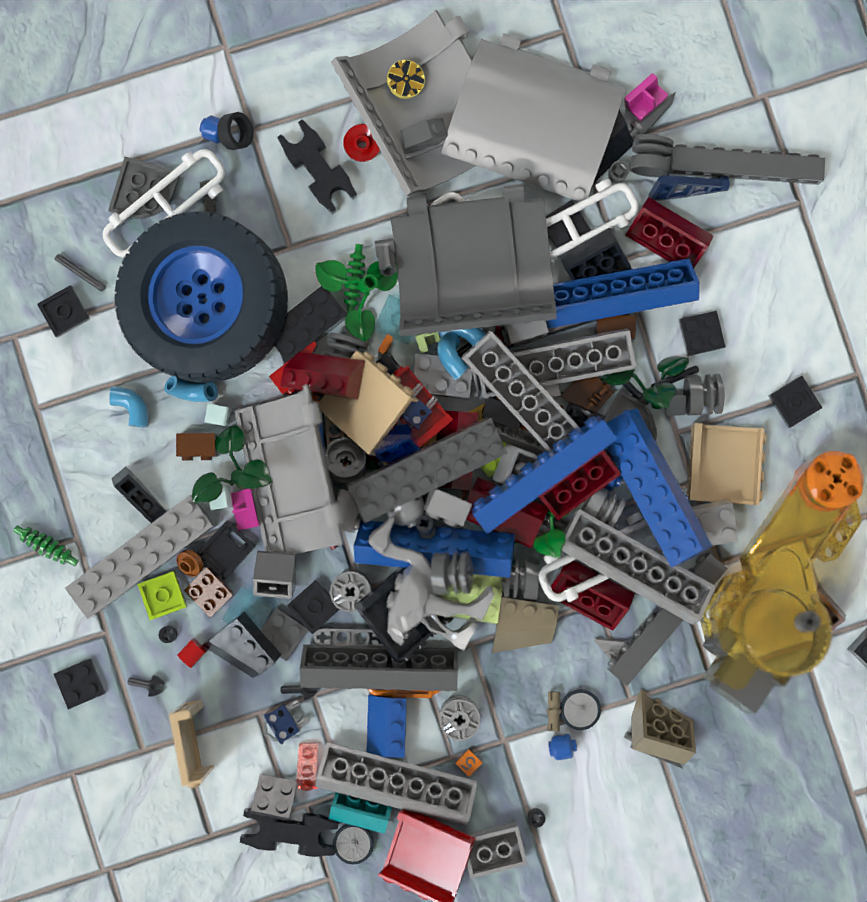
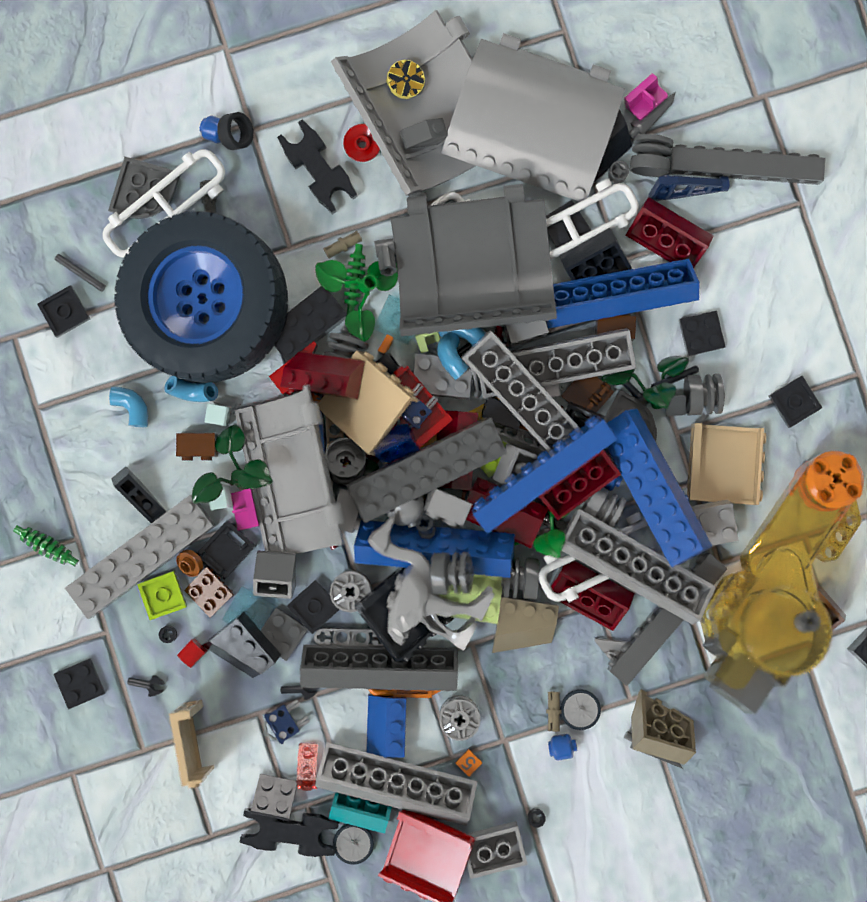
none -> dark tan pin [323,230,362,259]

